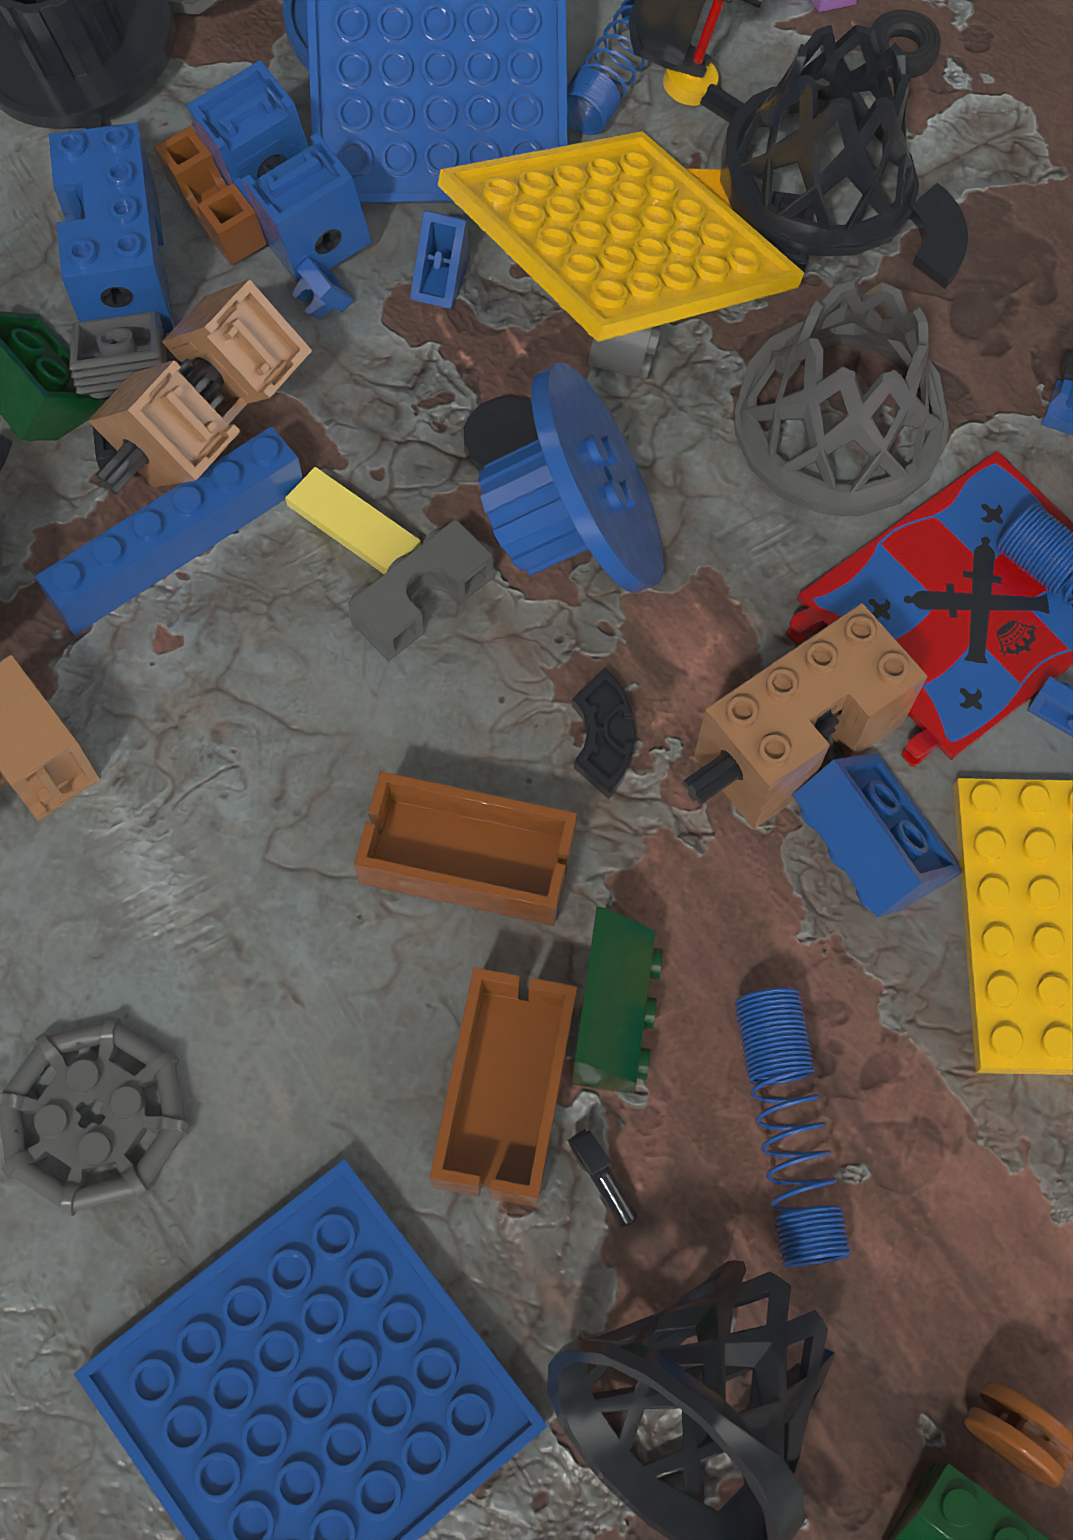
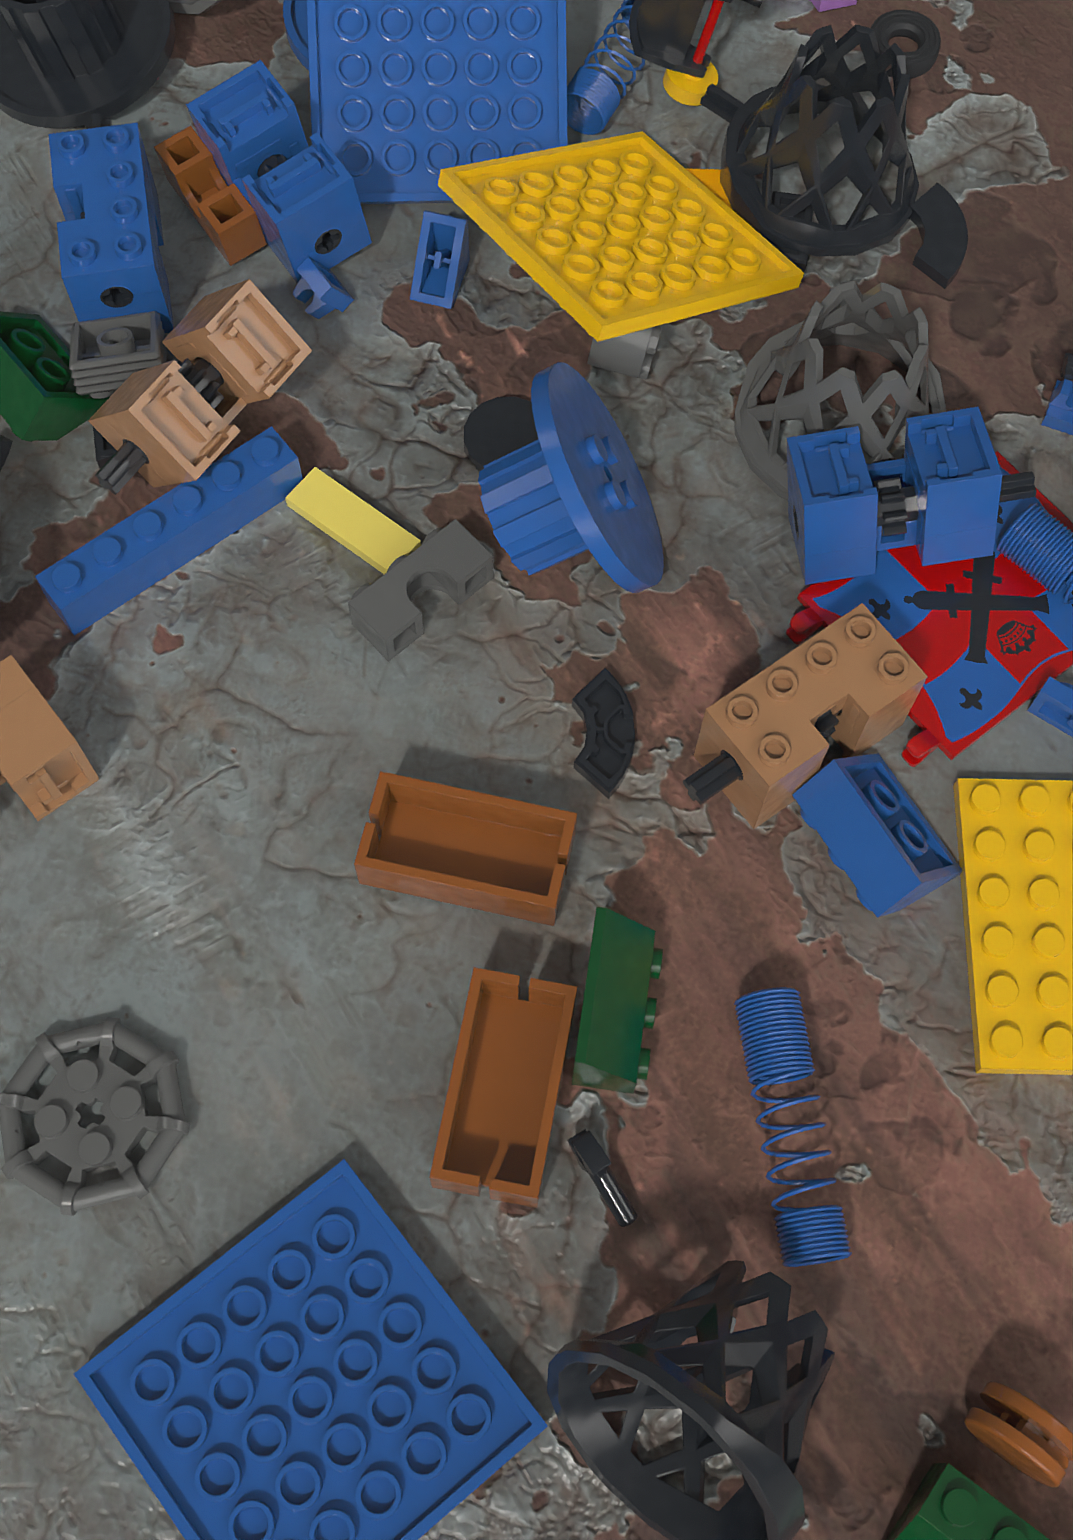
none -> blue piece [787,407,1036,585]

